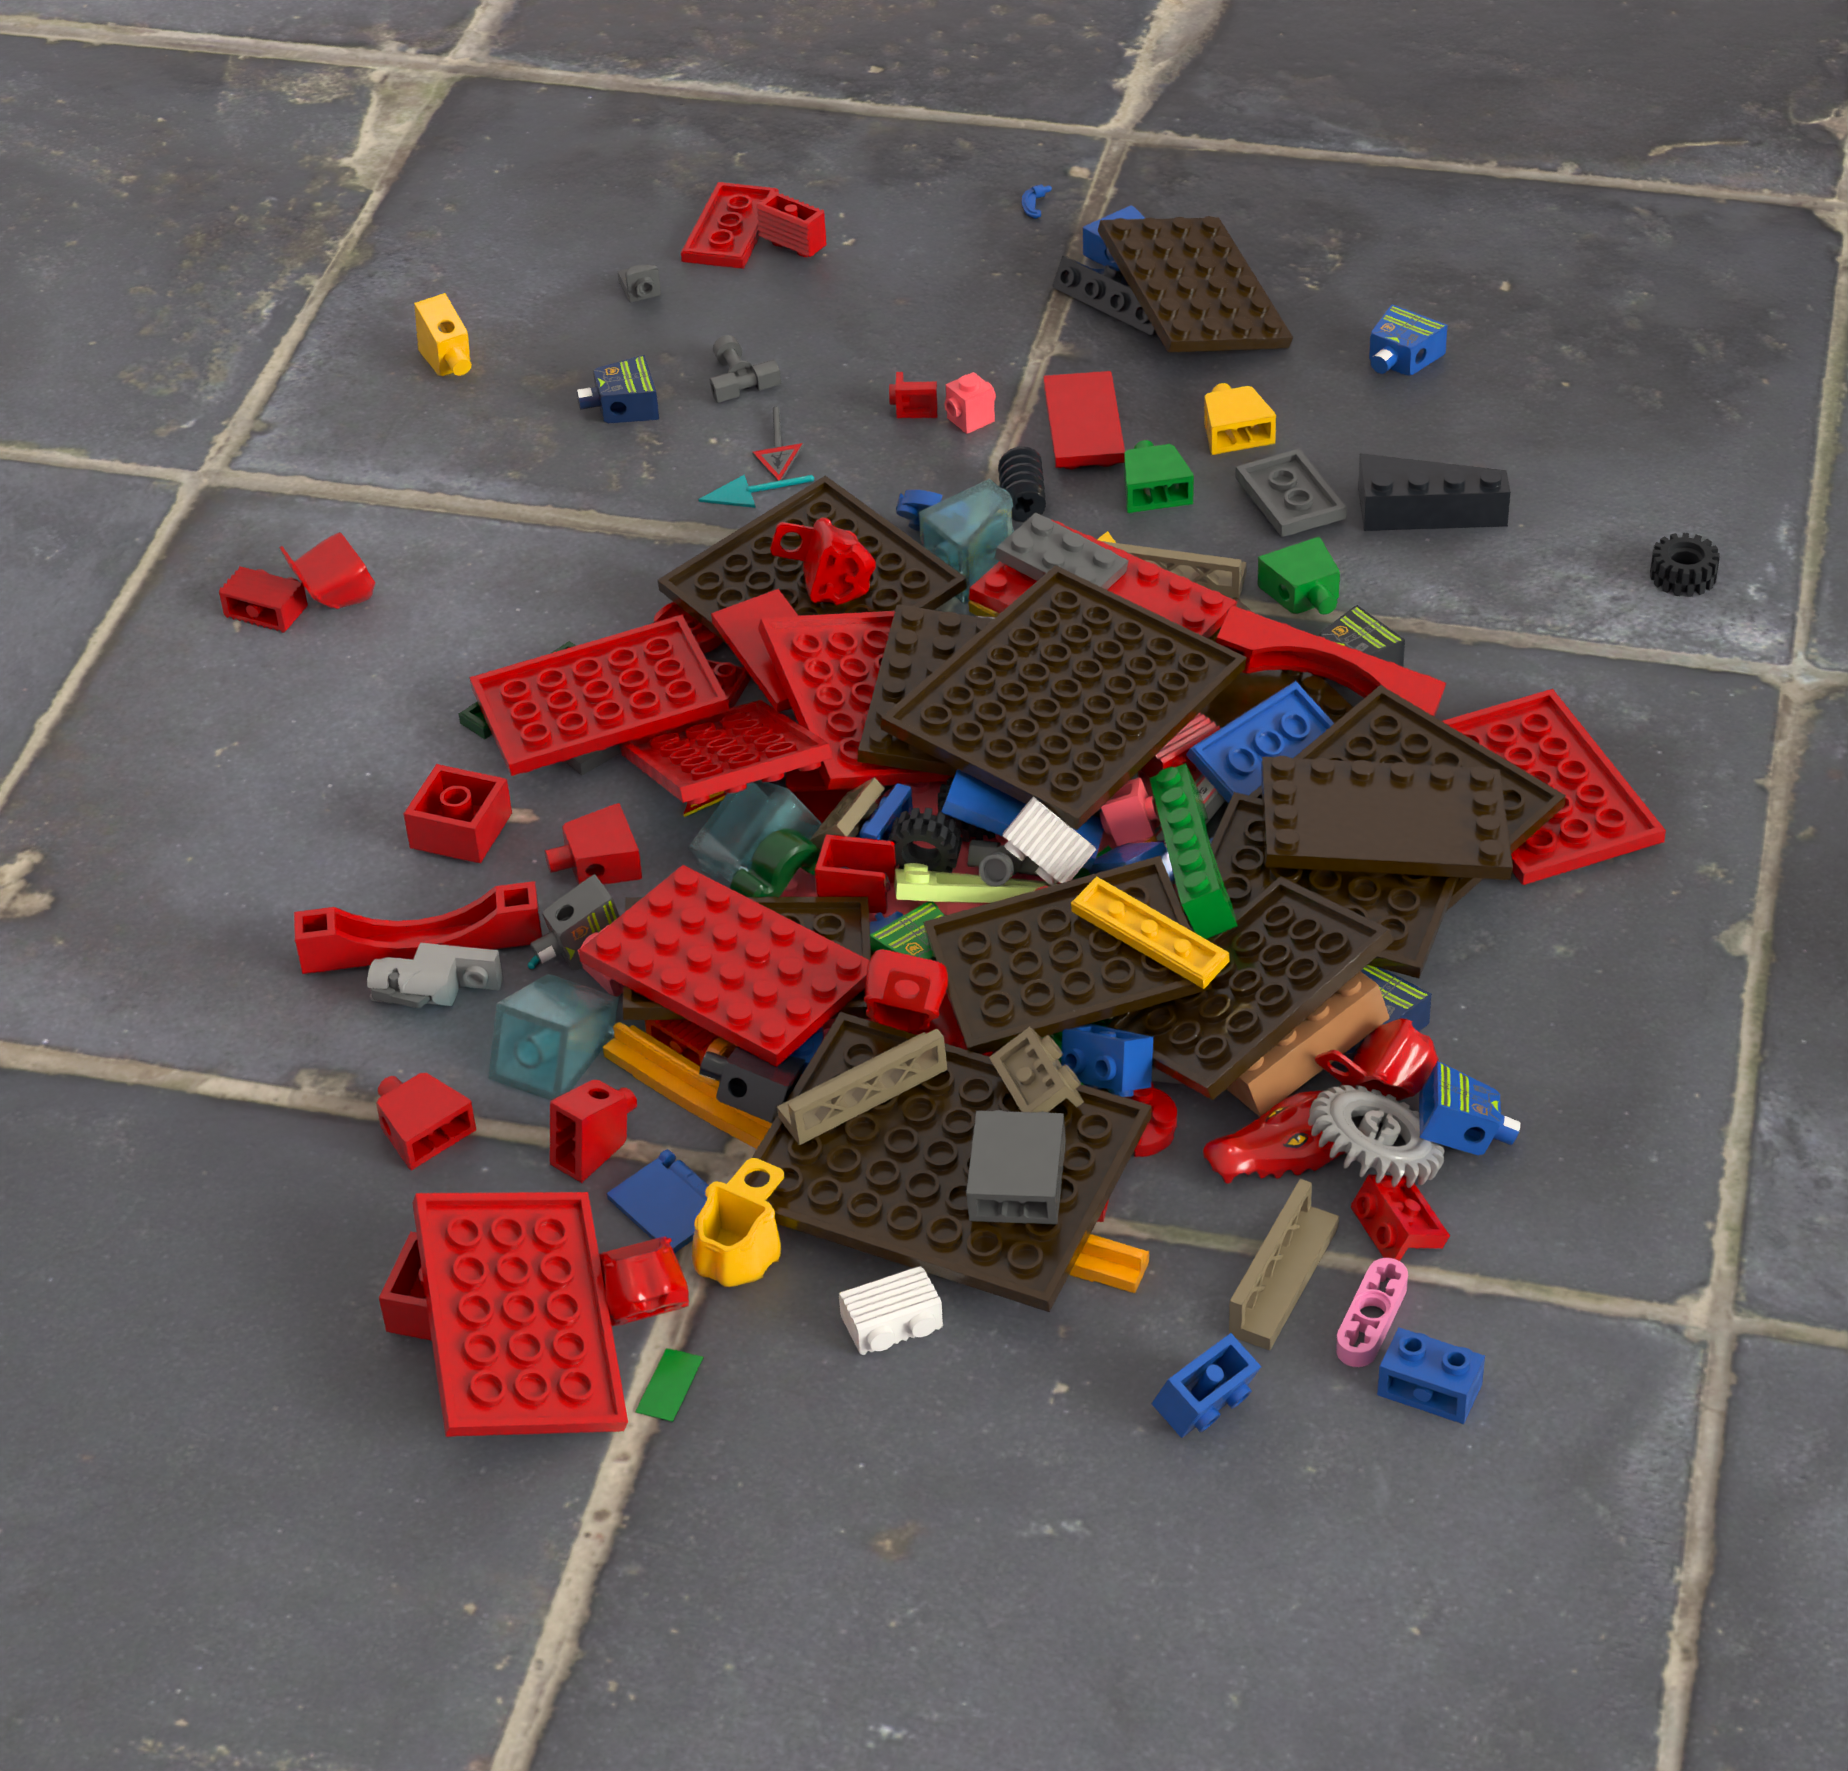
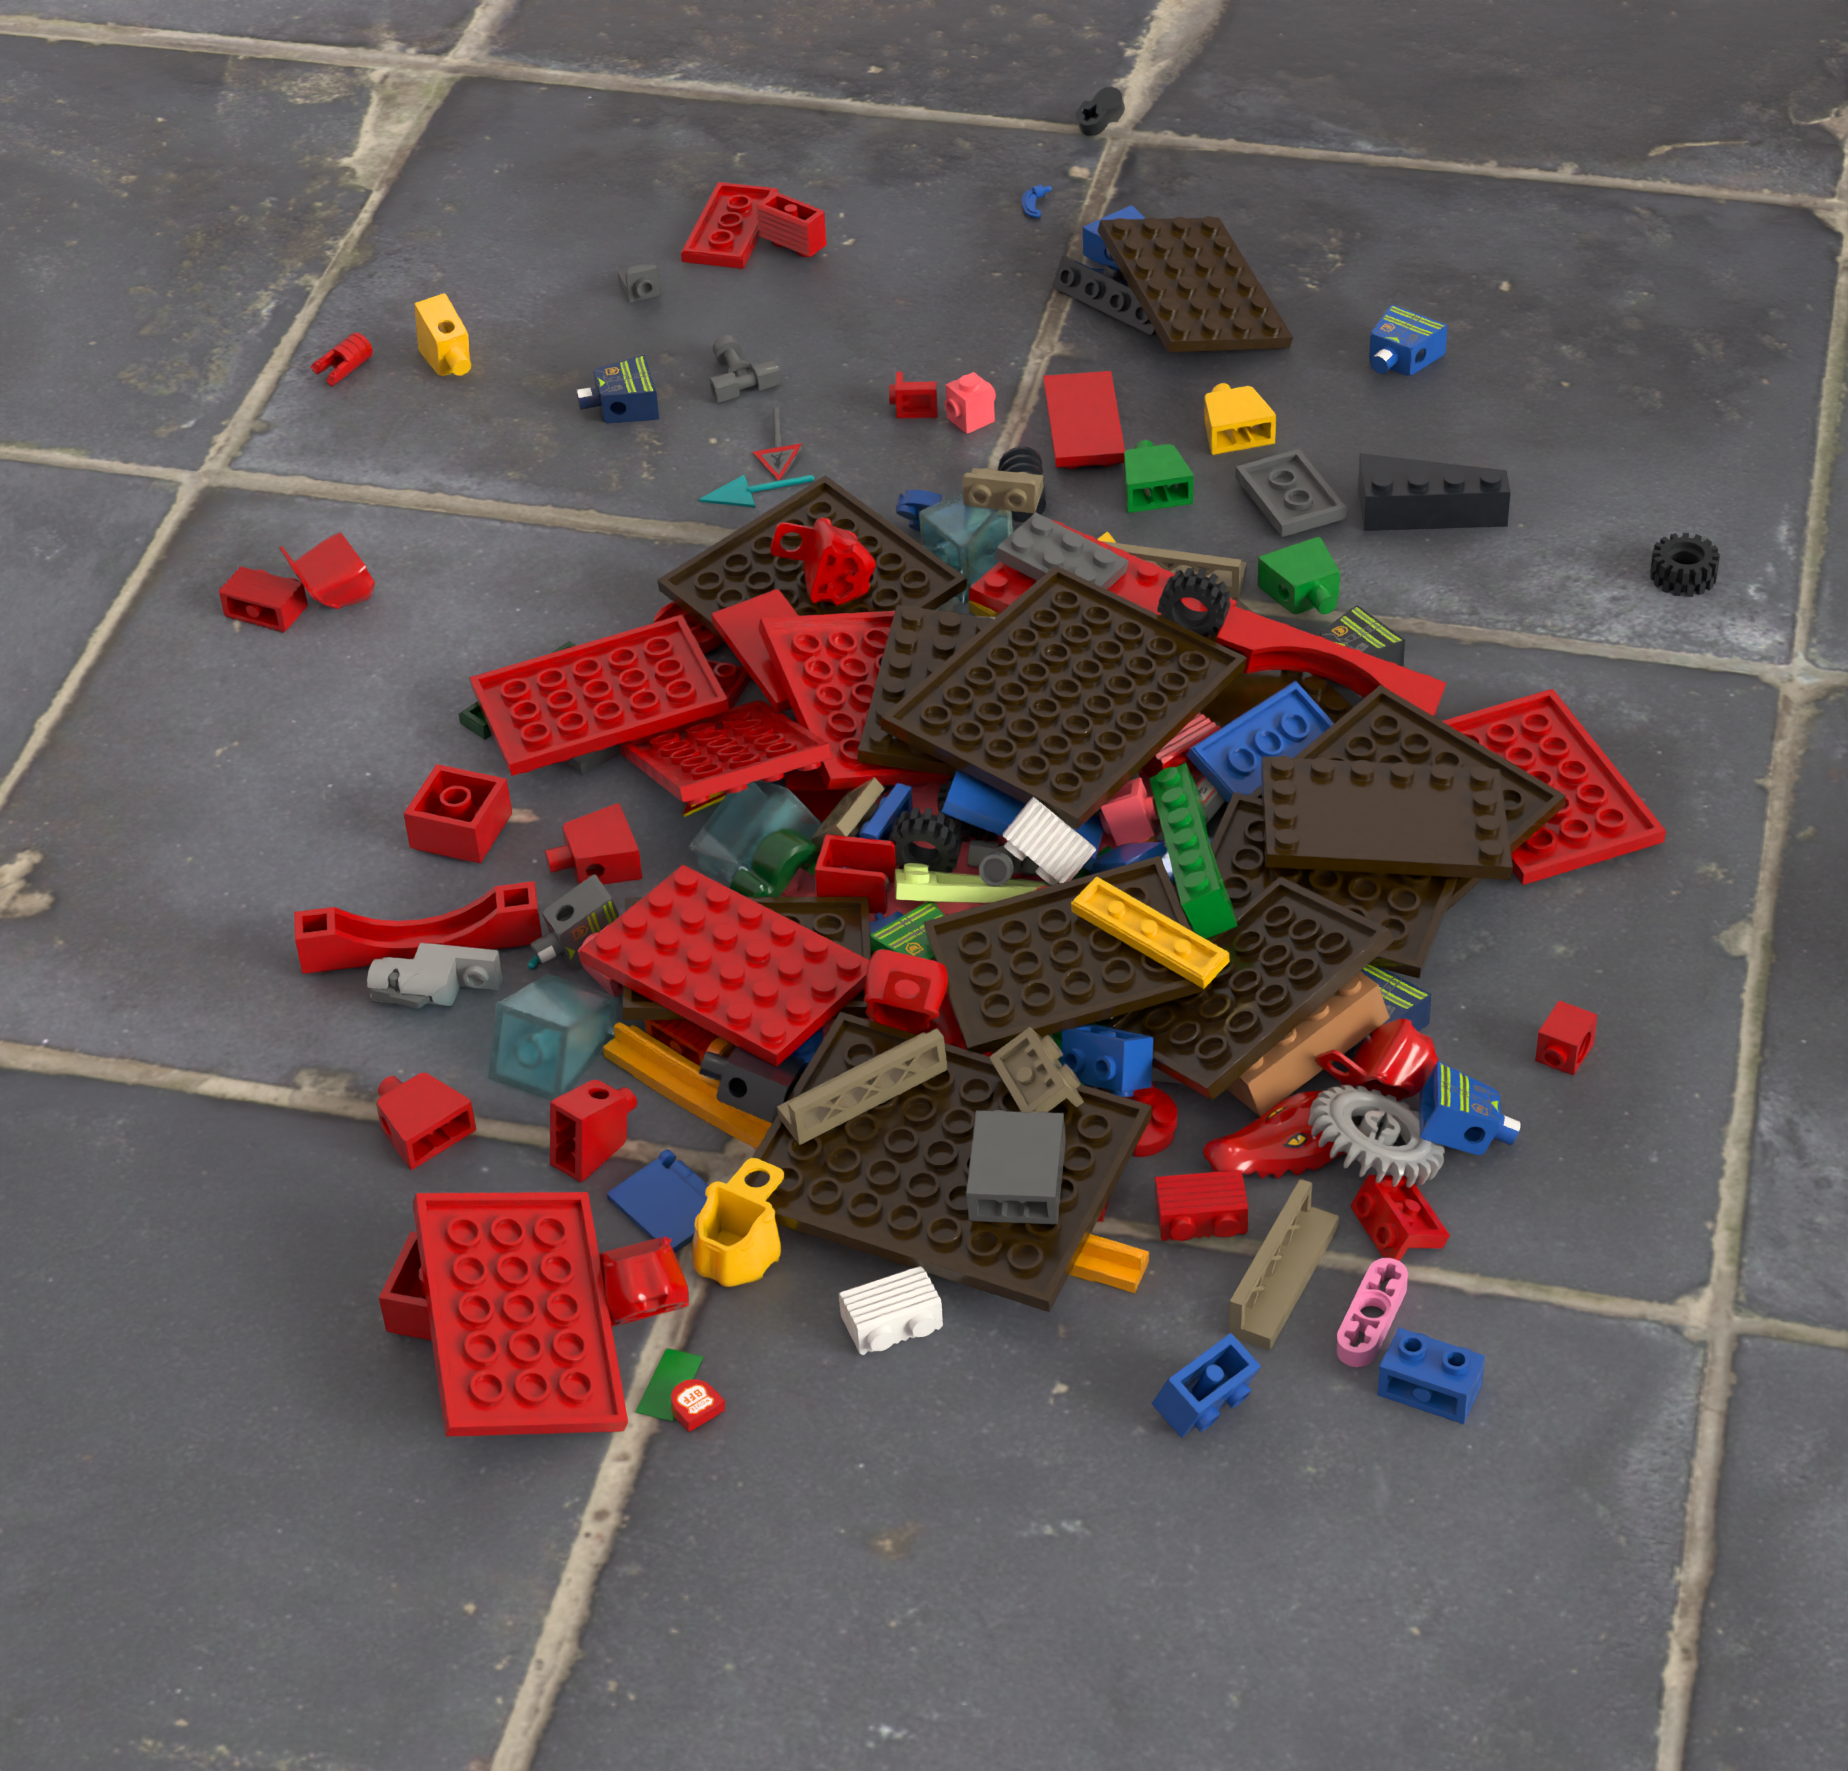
none -> red hinge [310,332,373,387]
none -> red tile [671,1379,725,1433]
none -> dark tan bracket [962,468,1044,513]
none -> black piece [1076,87,1125,136]
none -> red brick [1155,1170,1248,1241]
none -> black tyre [1157,568,1231,638]
none -> red brick [1535,1000,1598,1076]

